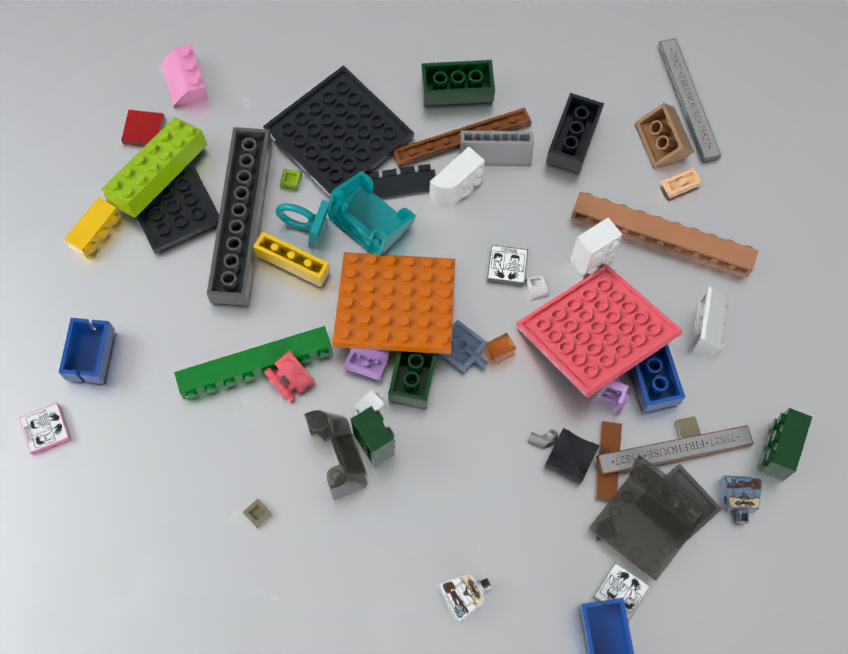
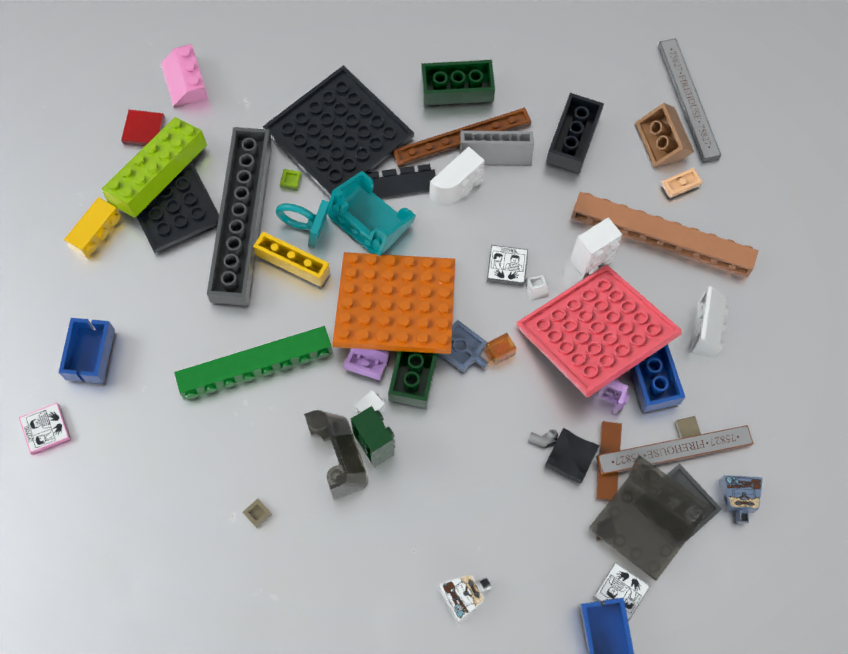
coral plate [264,350,315,402] -> none
dark green brick [760,408,812,481] -> none

